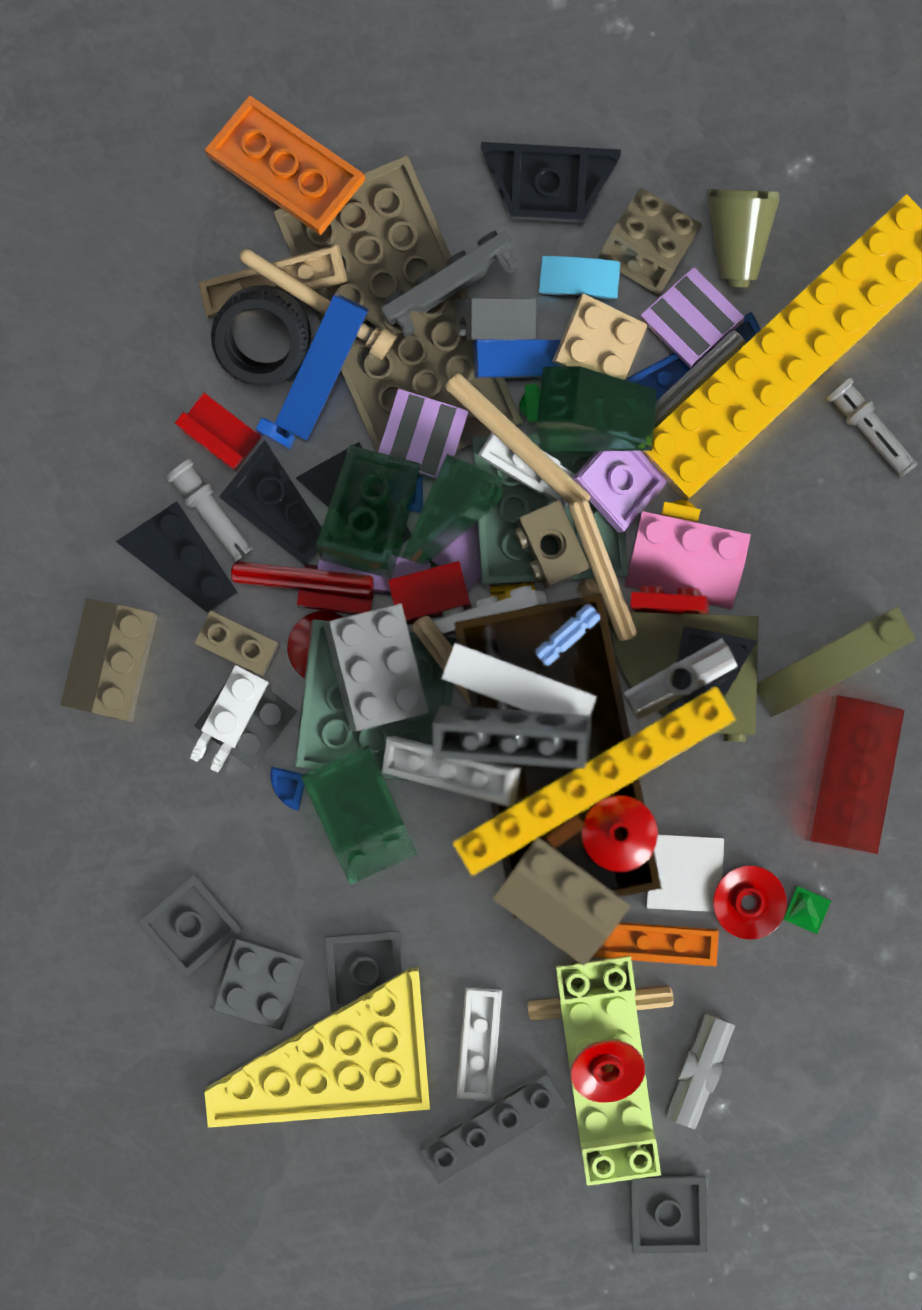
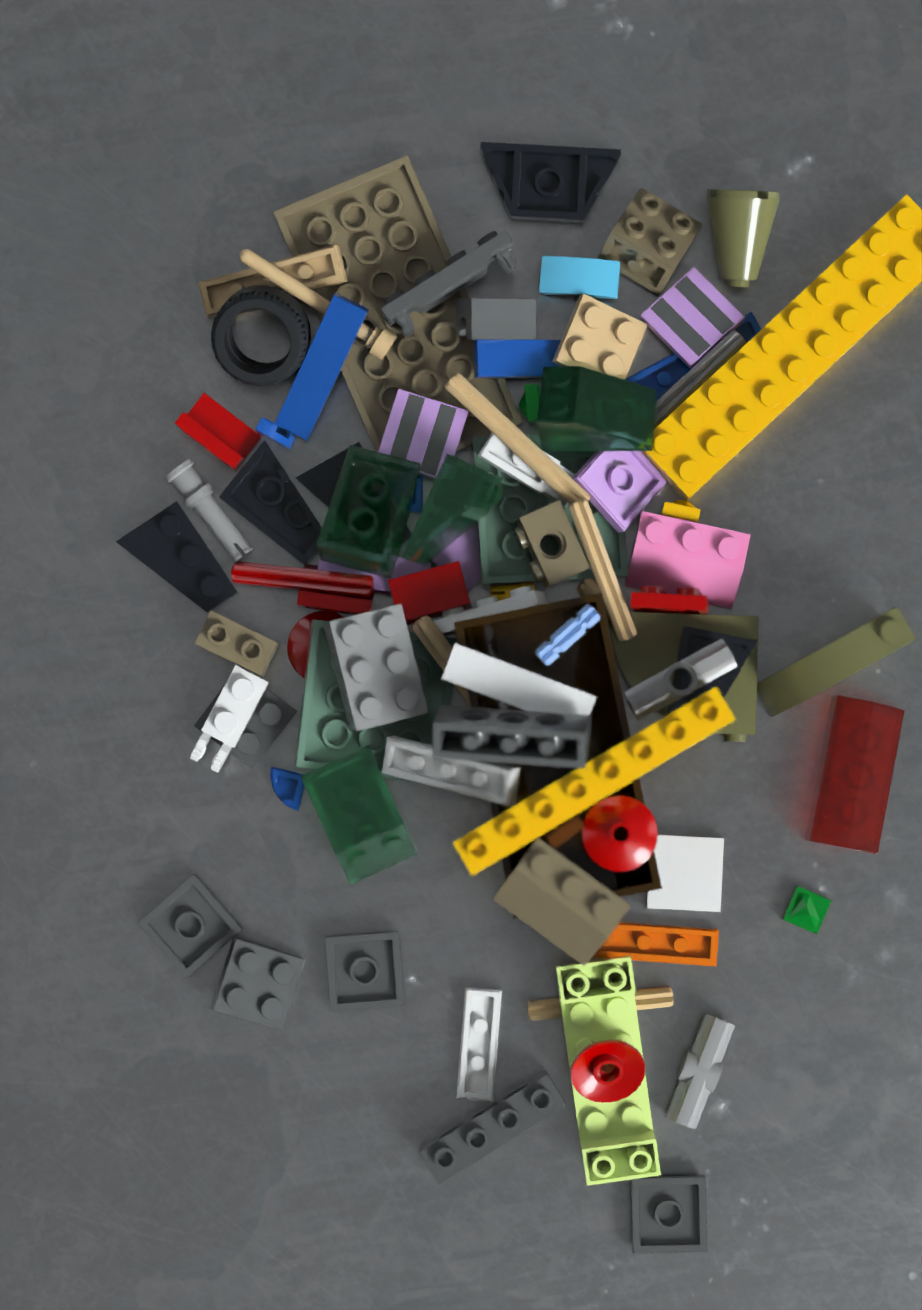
dark tan slope [60,598,158,722] -> none
orange plate [205,95,365,235] -> none
light yellow wing [205,967,430,1128] -> none
red dish [713,866,787,940] -> none
light grey pin [826,377,918,478] -> none

